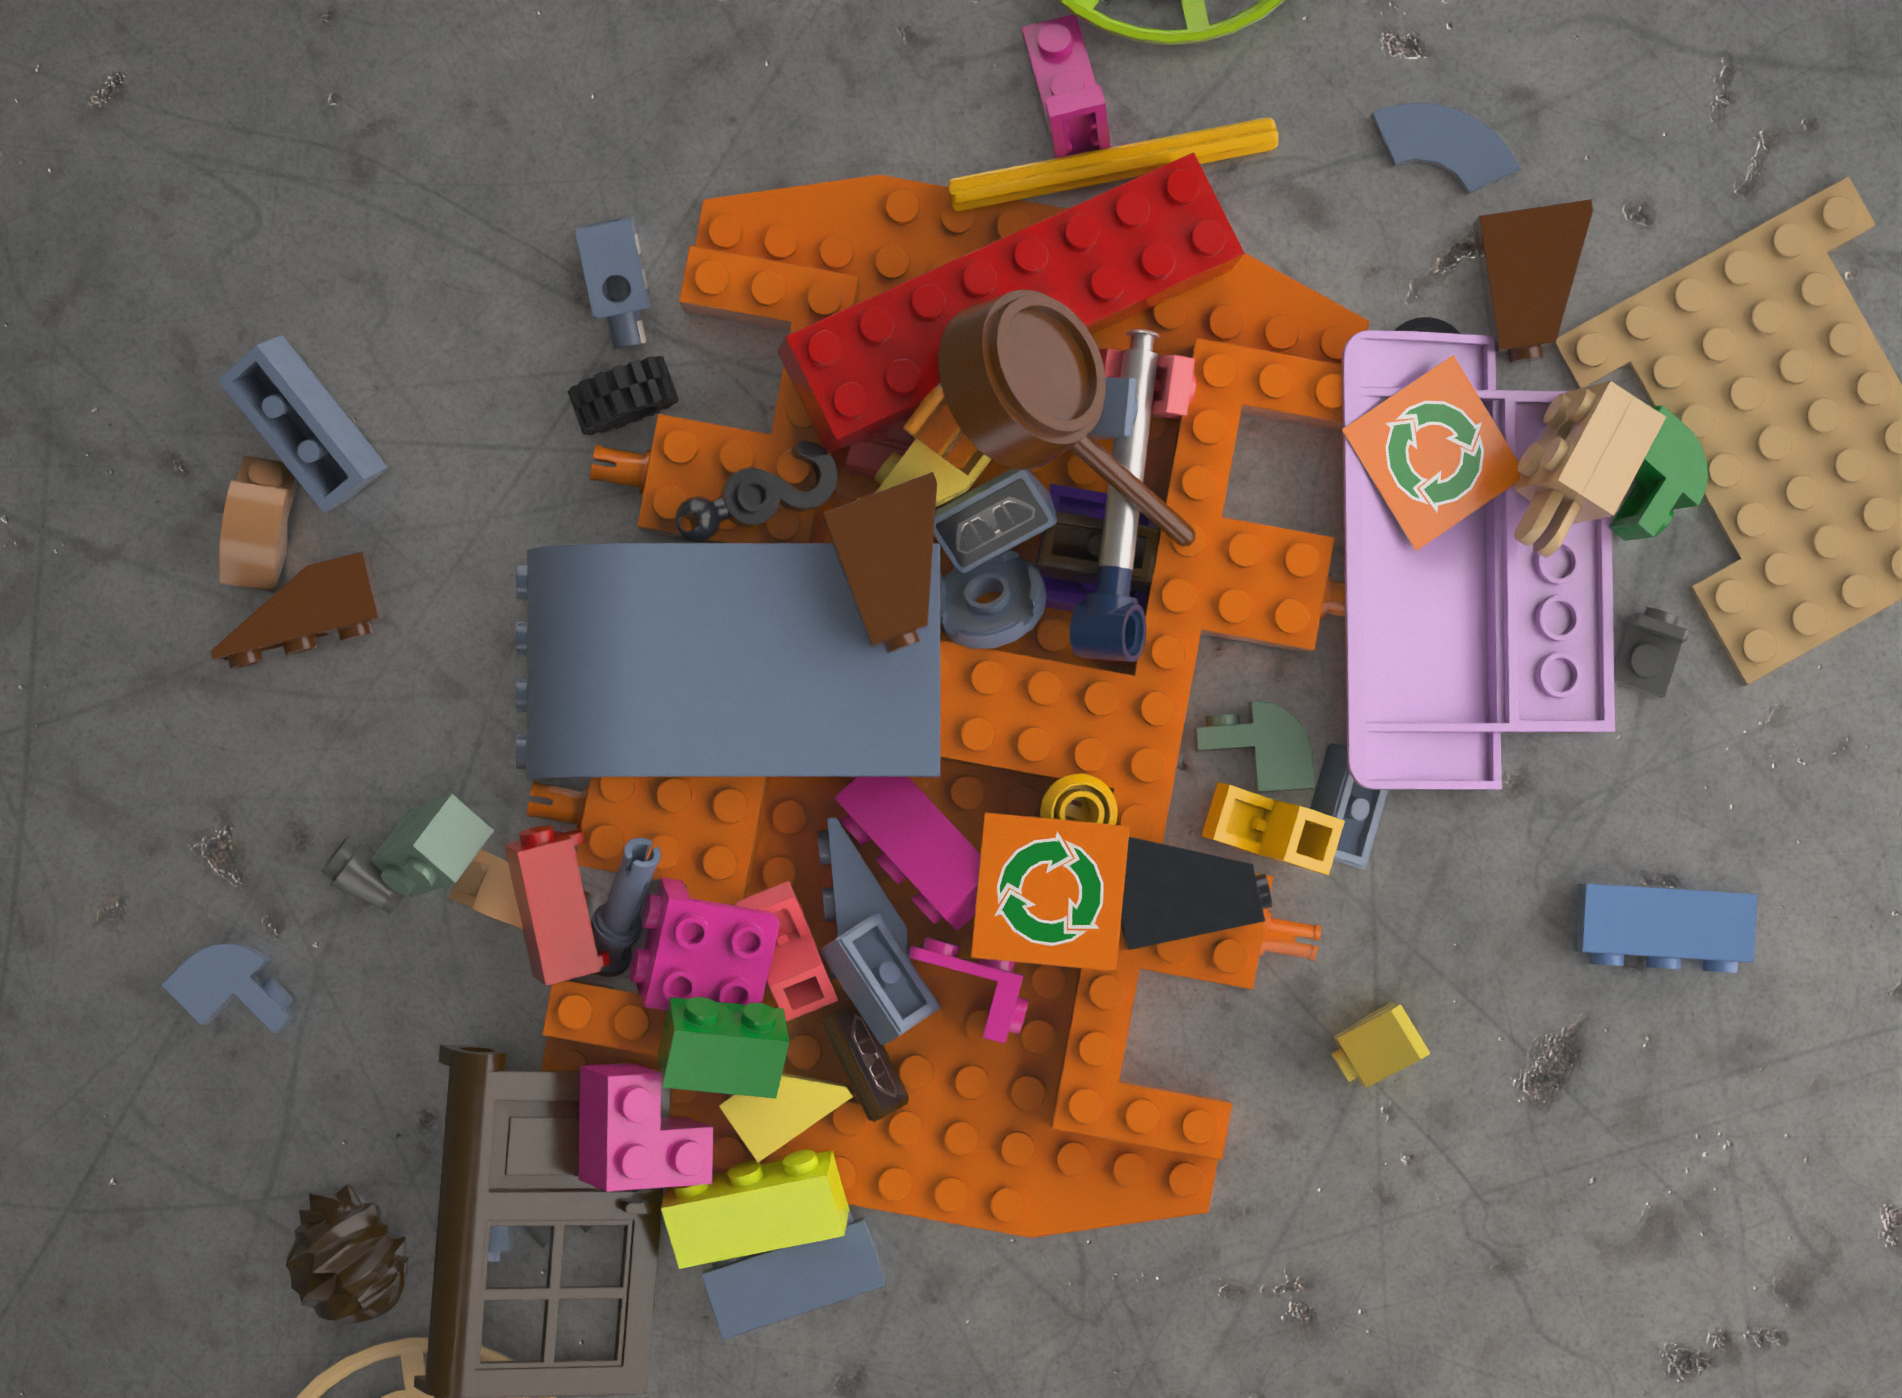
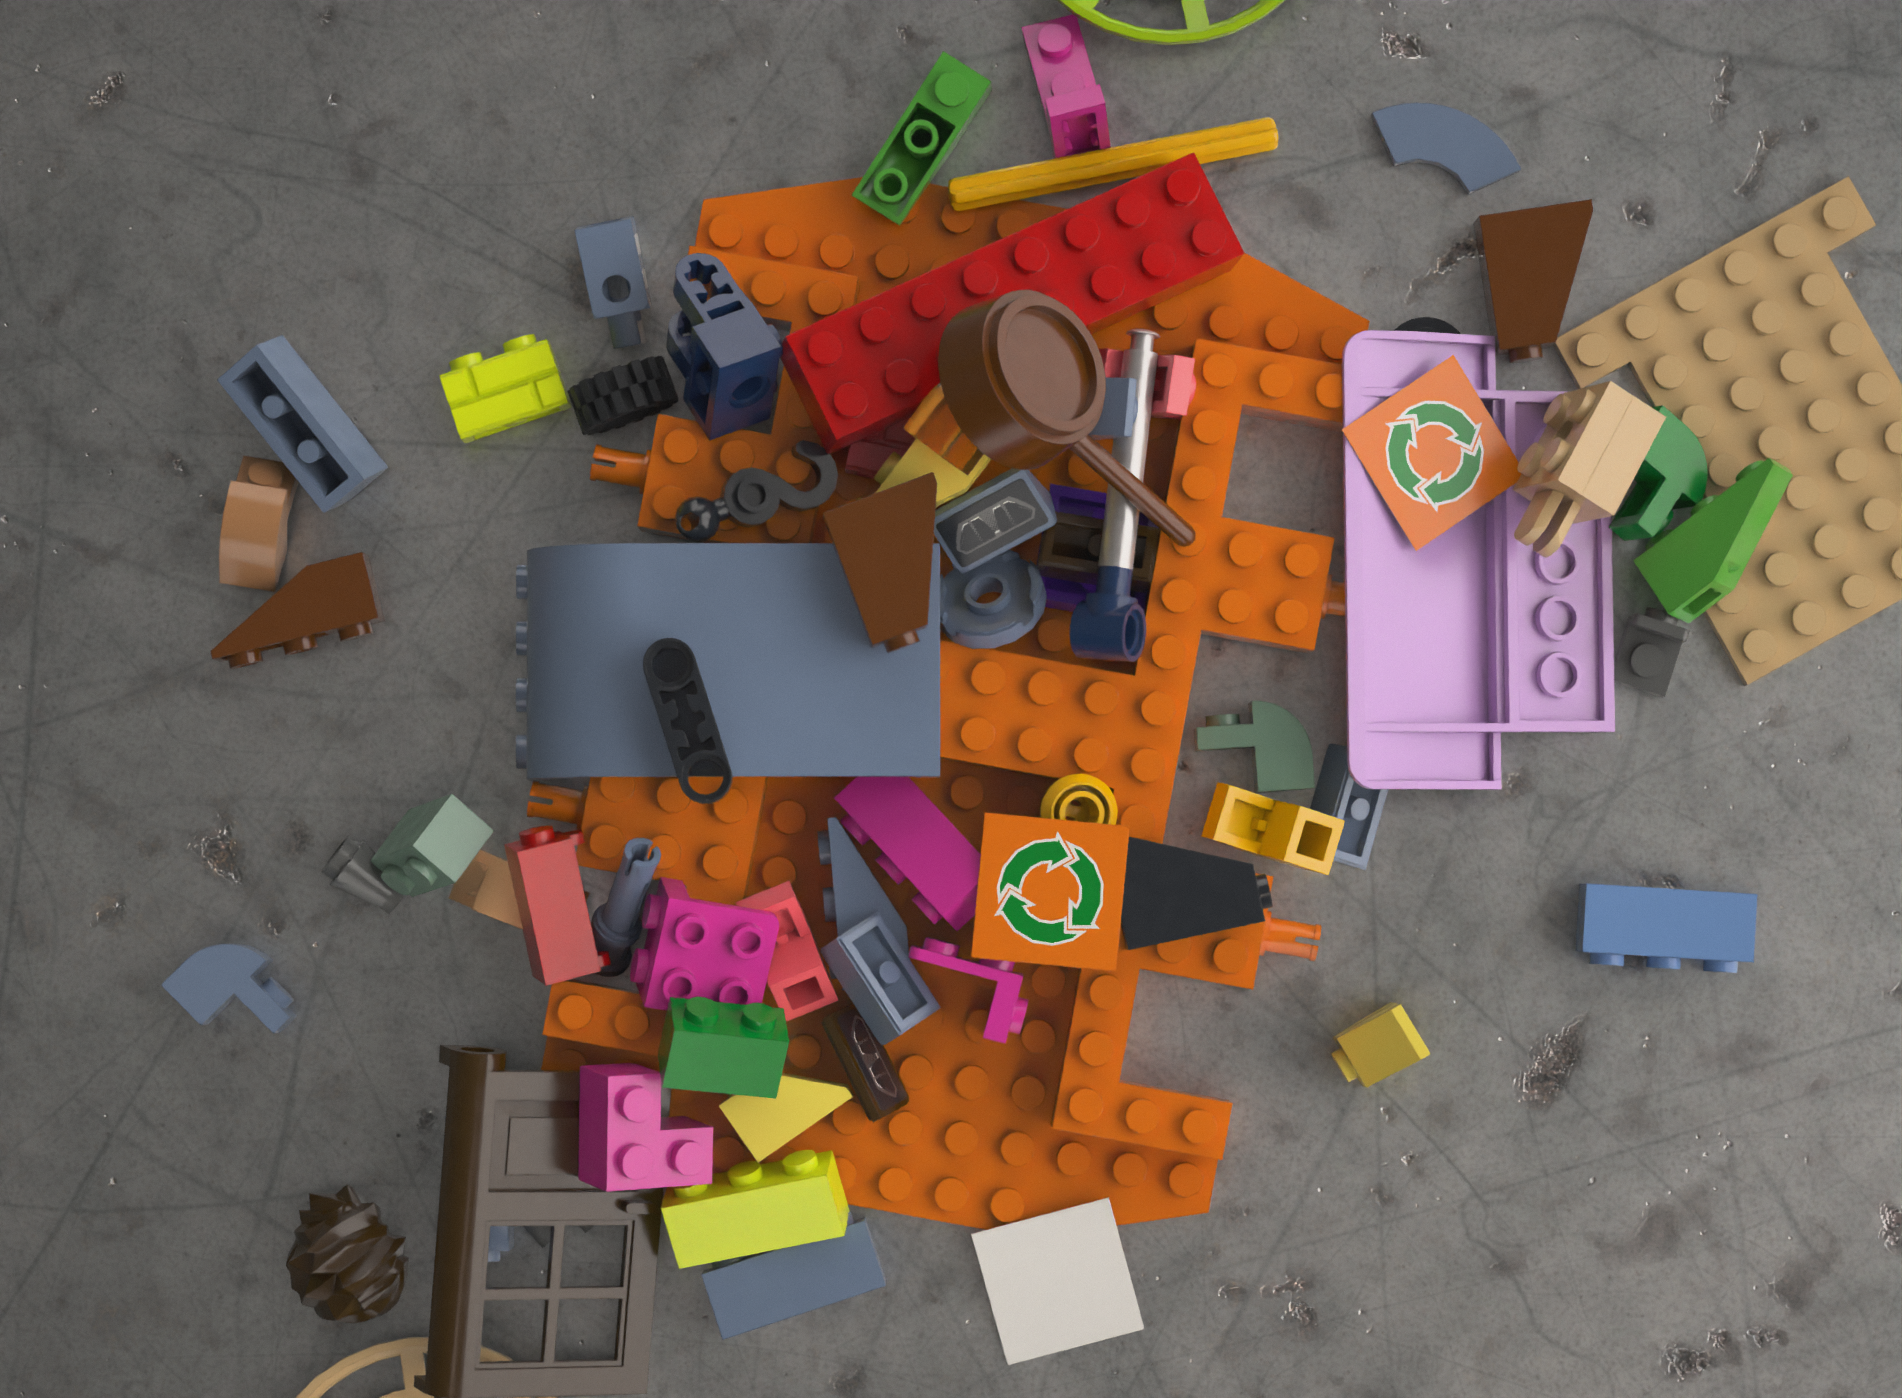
none -> neon yellow brick [439,334,572,444]
none -> black beam [643,638,733,804]
none -> dark blue brick [666,253,783,441]
none -> bright green slope [852,51,992,226]
none -> white sticker [971,1197,1144,1365]
none -> bright green slope [1633,458,1793,624]

